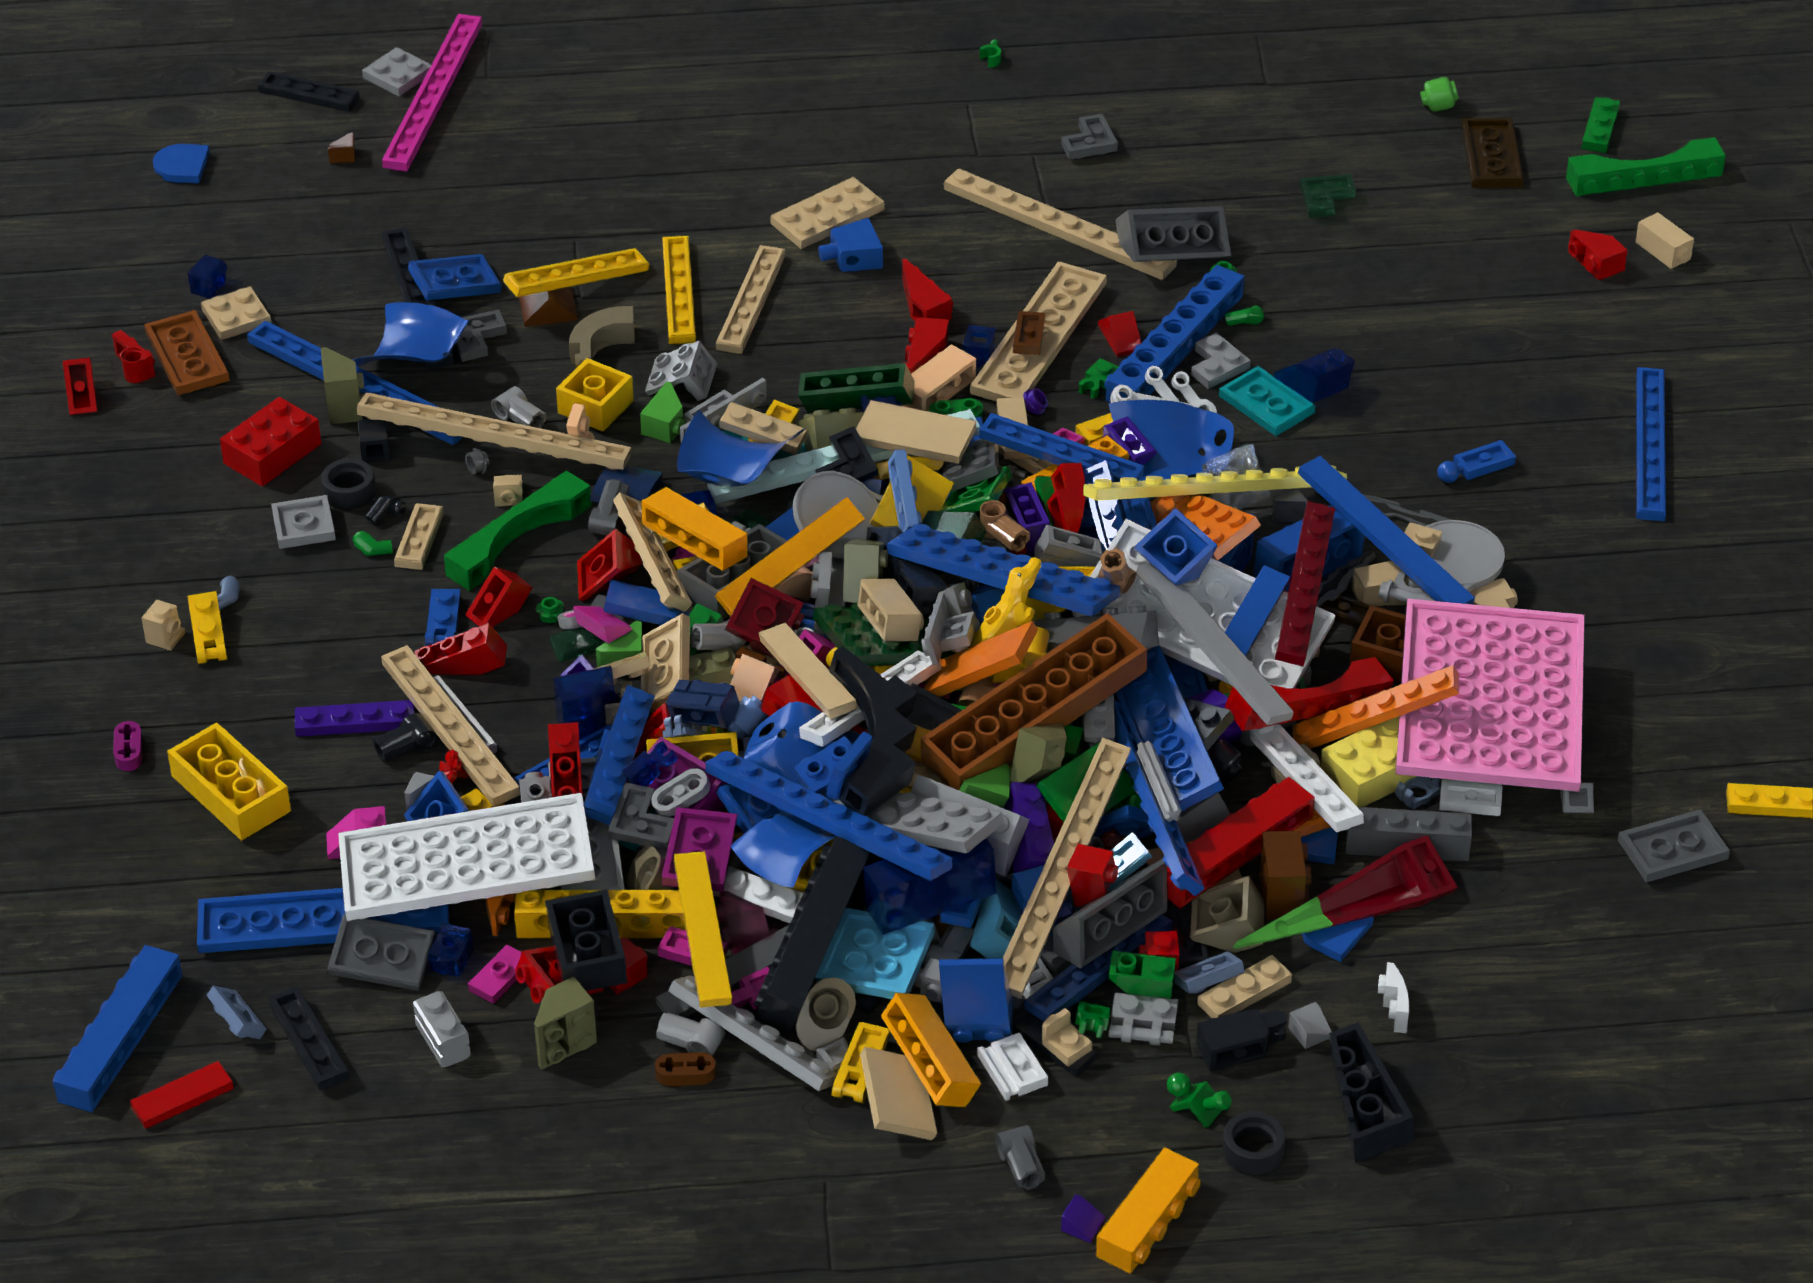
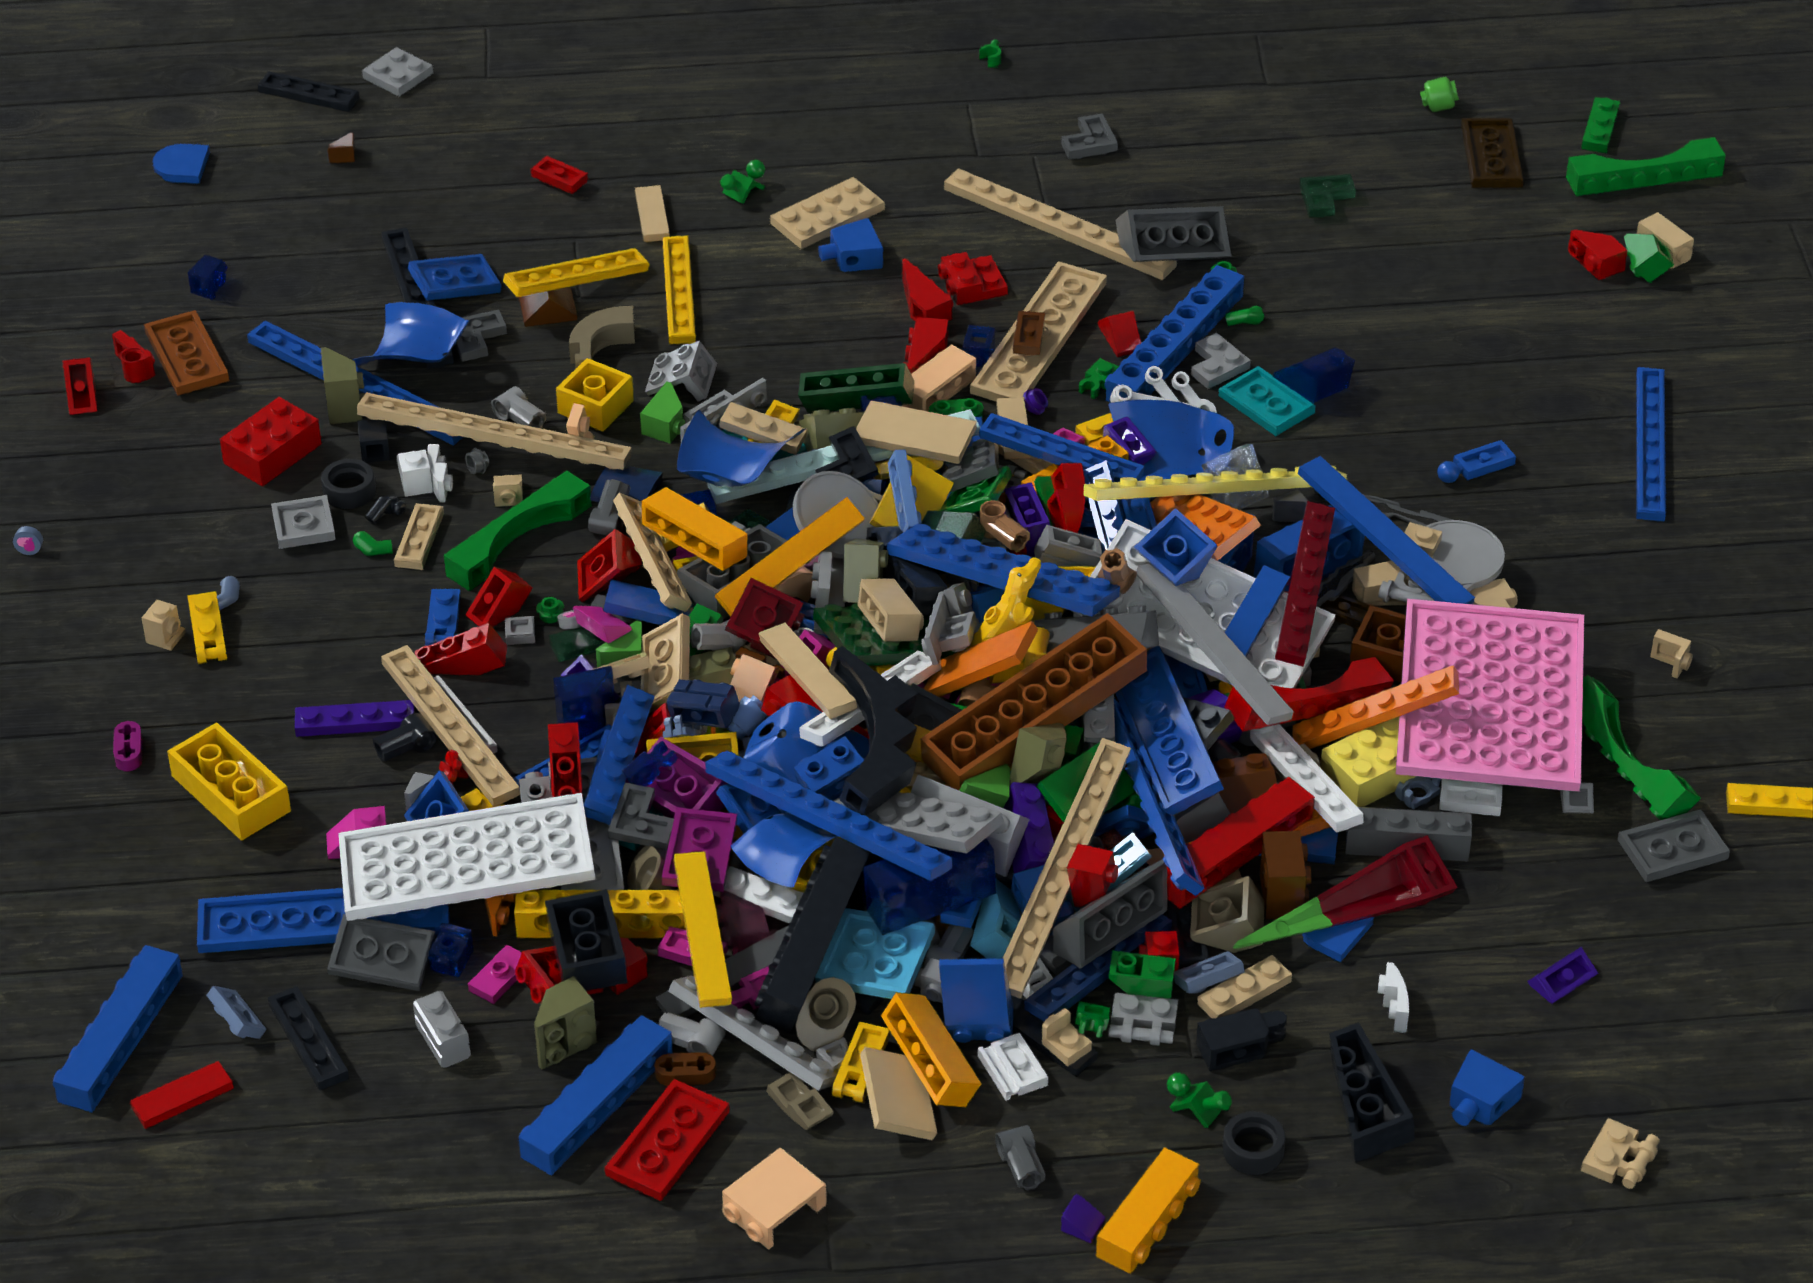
tan plate [201,286,271,340] -> none
dark pink plate [382,14,482,171] -> none
light grey plate [651,768,710,817] -> none
tan tile [716,245,785,354] -> none
blue tile [826,731,873,801] -> none
light grey axle [1137,741,1181,822] -> none
light grey slope [1288,1002,1332,1049] -> none
none -> sand blue tile [13,526,43,555]
none -> white slope [396,449,433,497]
none -> white slope [427,444,453,502]
none -> light grey tile [505,616,535,645]
none -> blue brick [519,1015,673,1175]
none -> red plate [531,156,588,194]
none -> red plate [605,1079,730,1201]
none -> tan tile [635,185,669,242]
none -> green piece [720,160,765,204]
none -> light nougat panel [722,1148,826,1250]
none -> dark tan slope [767,1072,834,1130]
none -> red plate [938,252,1008,305]
none -> reddish brown slope [1213,753,1277,814]
none -> blue torso [1450,1049,1525,1126]
none -> dark purple slope [1527,947,1599,1004]
none -> tan plate [1581,1118,1660,1189]
none -> green arch [1582,674,1701,820]
none -> green slope [1624,234,1674,283]
none -> tan bracket [1651,629,1693,678]

